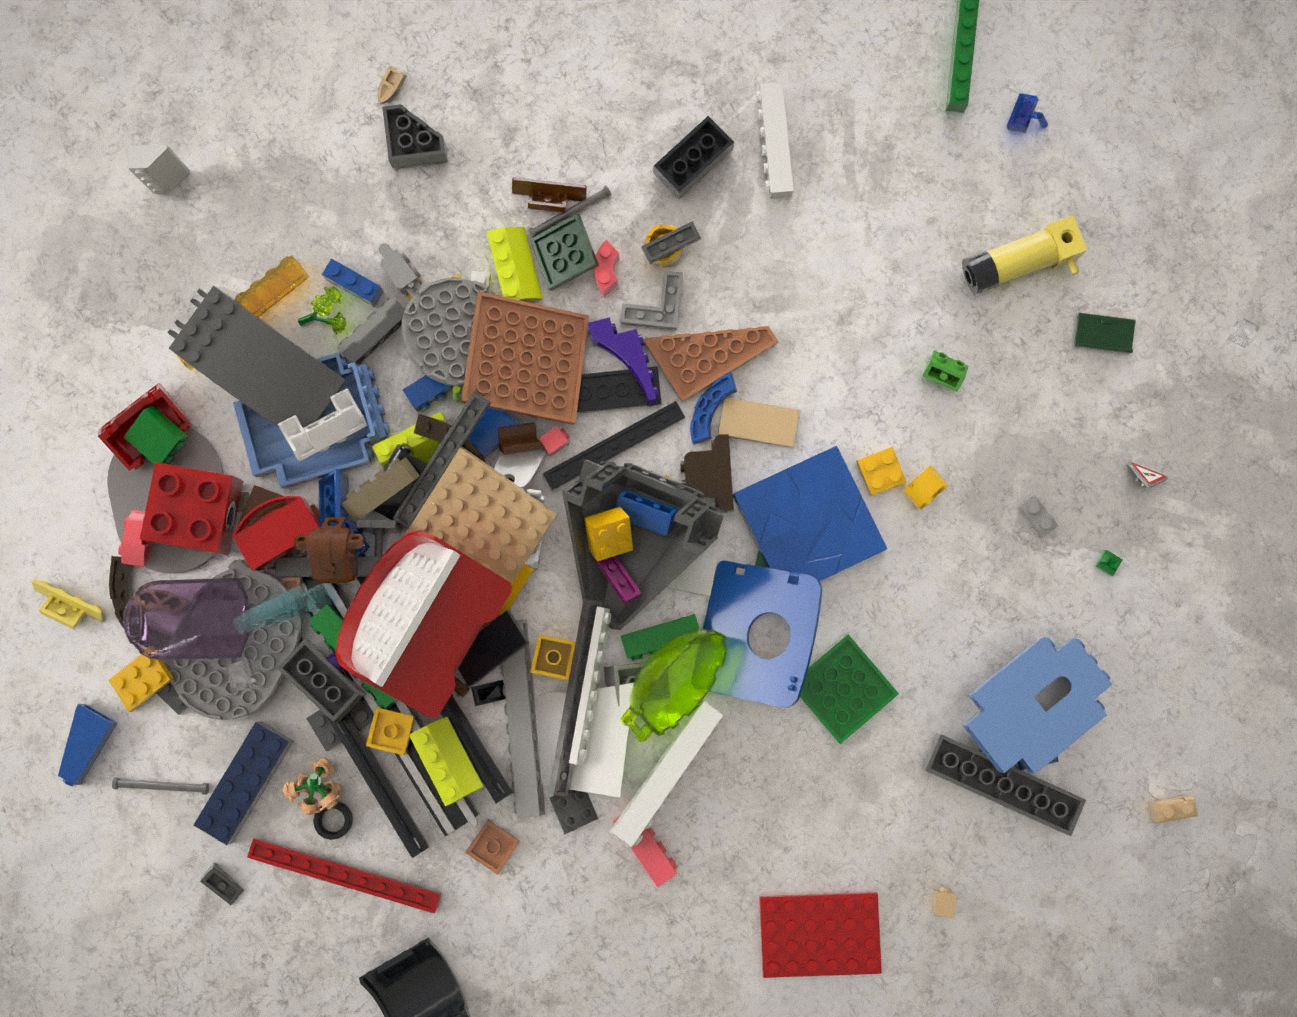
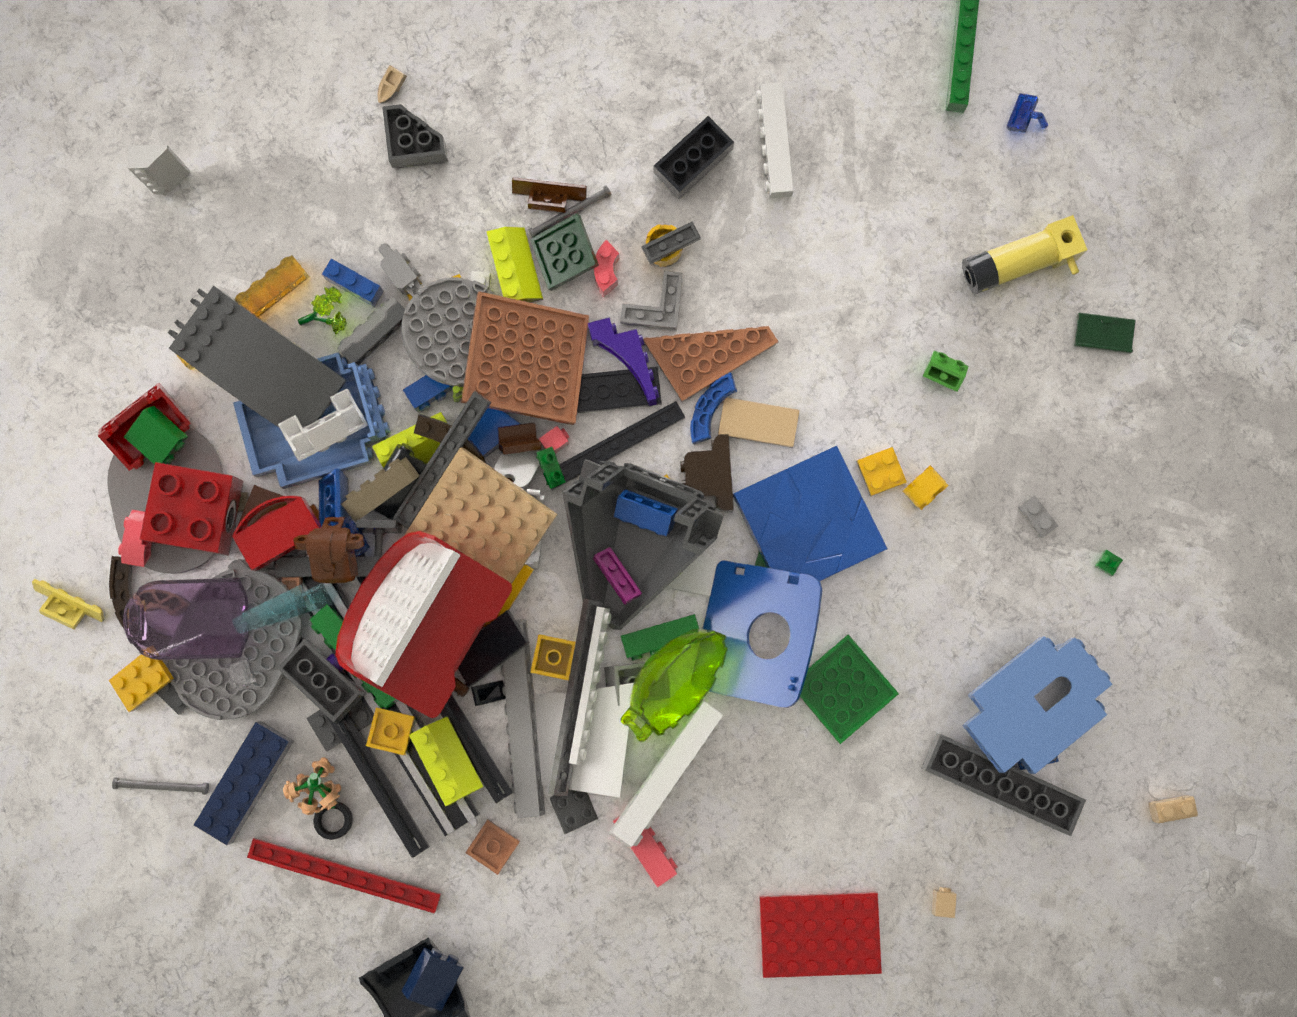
blue slope [58,704,118,786] -> none
dark grey slope [200,863,244,905] -> none
yellow brick [584,507,633,561] -> none
piece [1128,461,1168,489] -> none
none -> dark blue brick [402,948,464,1011]
none -> green hinge [536,447,566,489]

